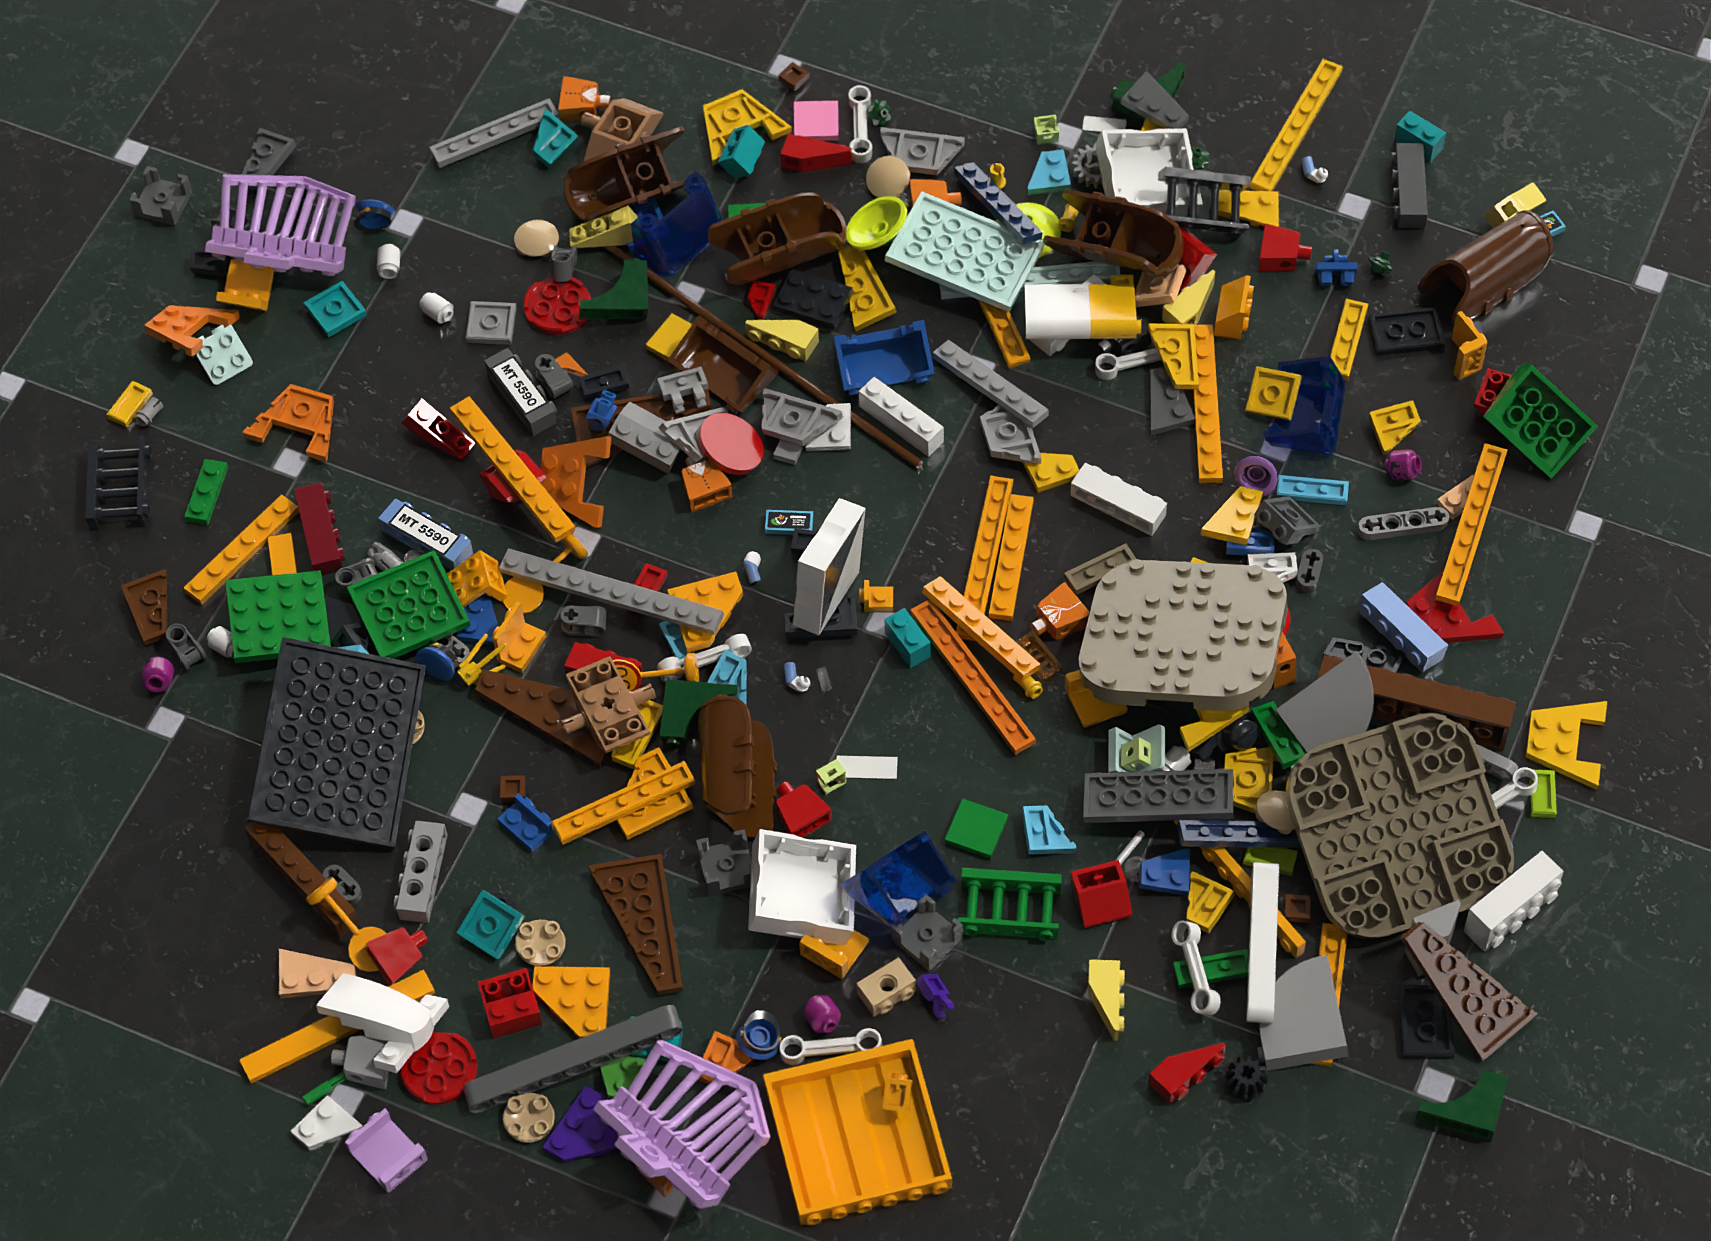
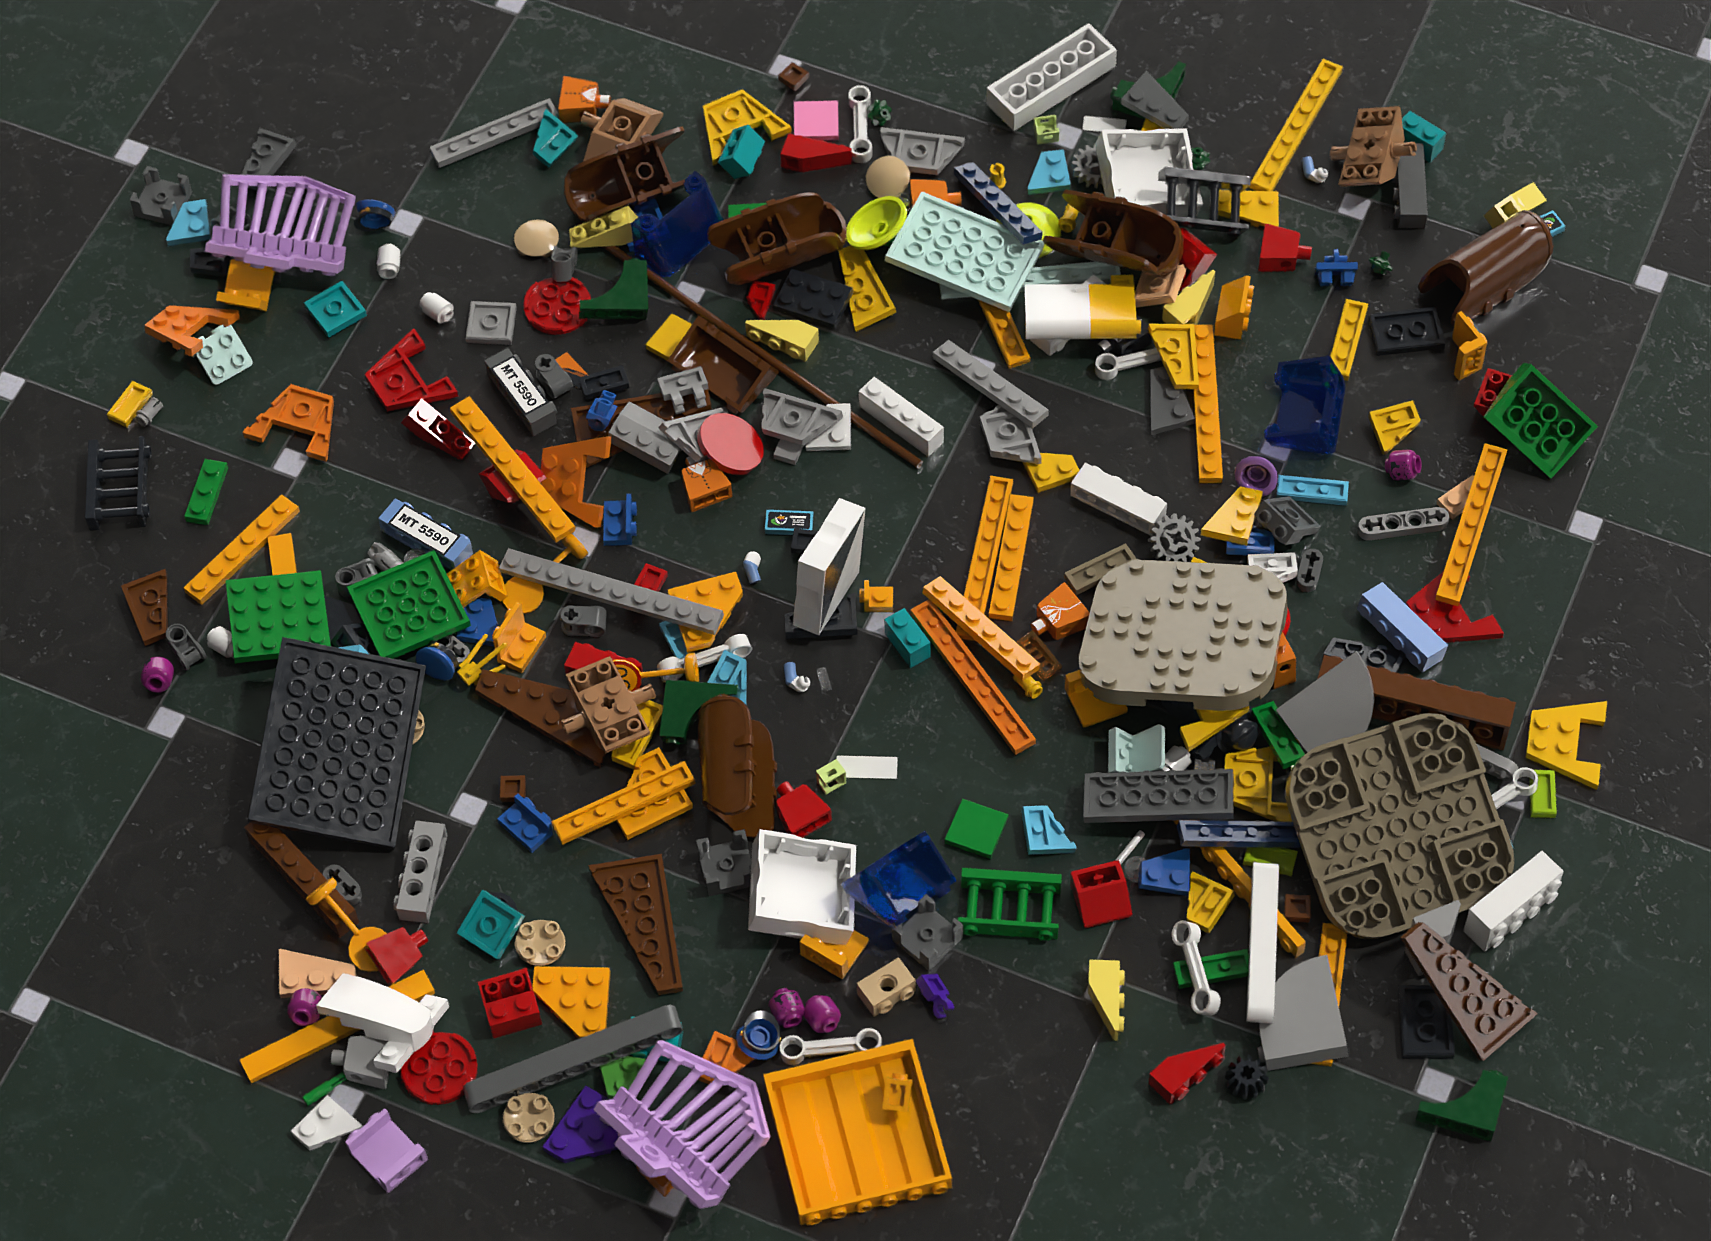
dark red brick [294,482,346,576] -> none
blue windscreen [832,320,935,396] -> none
yellowish green piece [1121,737,1151,772] -> none
yellow tile [1245,366,1302,421] -> none
tan dish [1256,791,1295,834] -> none
none -> medium azure wing [166,199,211,246]
none -> magenta head [287,988,322,1026]
none -> red wing [365,328,459,411]
none -> blue bracket [603,494,637,546]
none -> magenta head [768,988,805,1028]
none -> white brick [987,23,1117,131]
none -> light grey gear [1148,514,1201,562]
none -> medium nougat slope [1330,106,1417,186]

